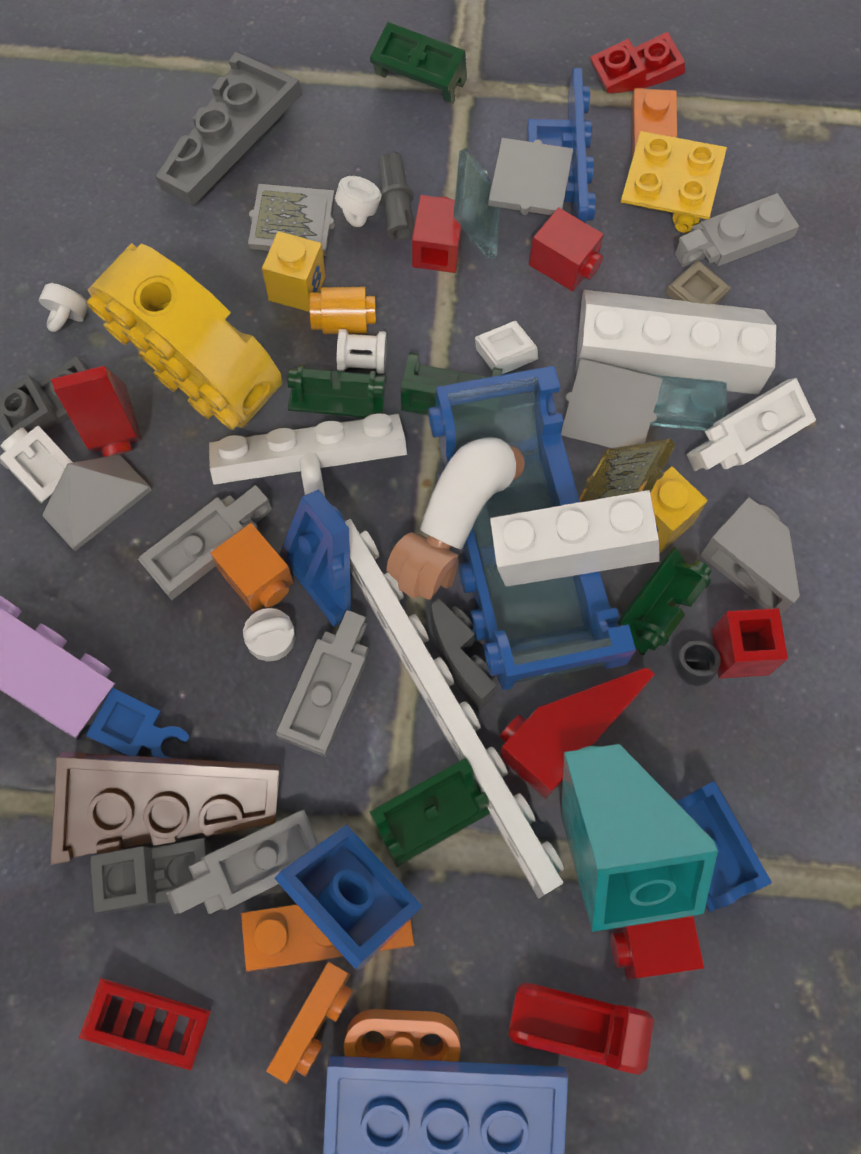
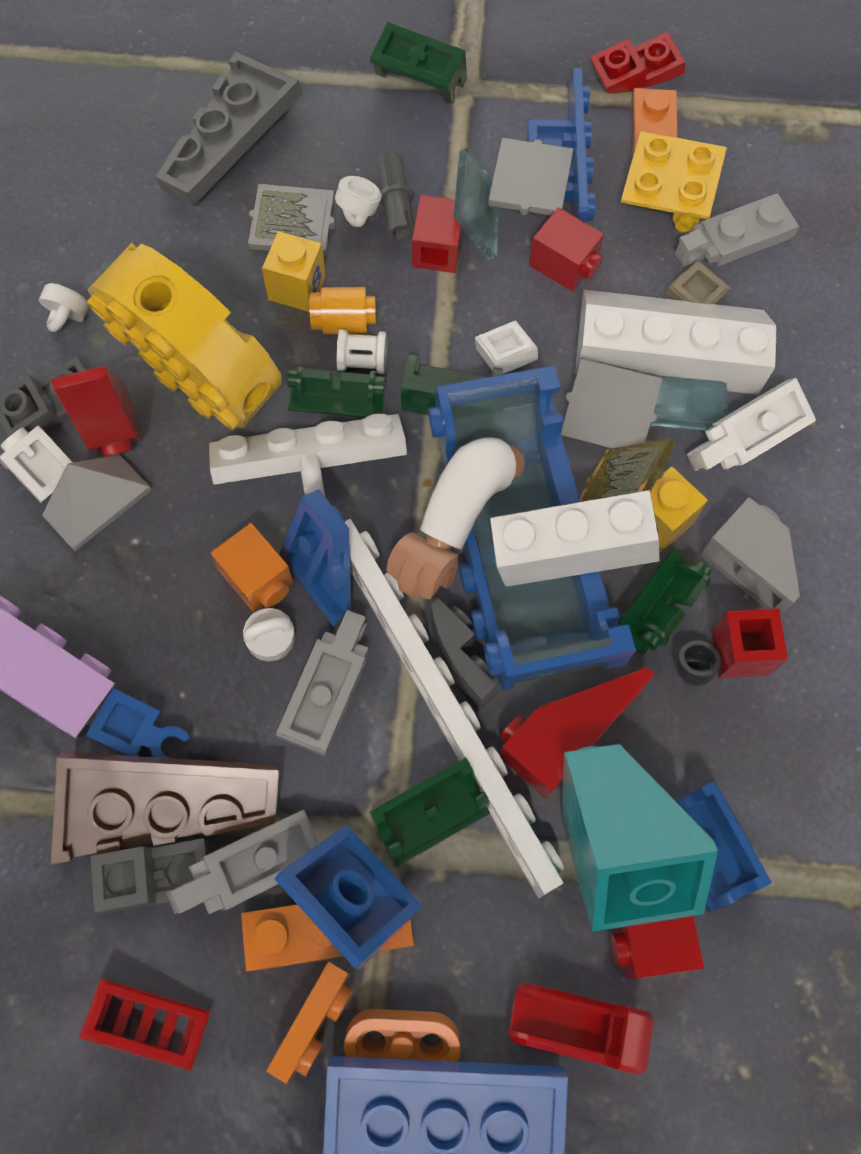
light grey hinge [138,485,272,600] -> none

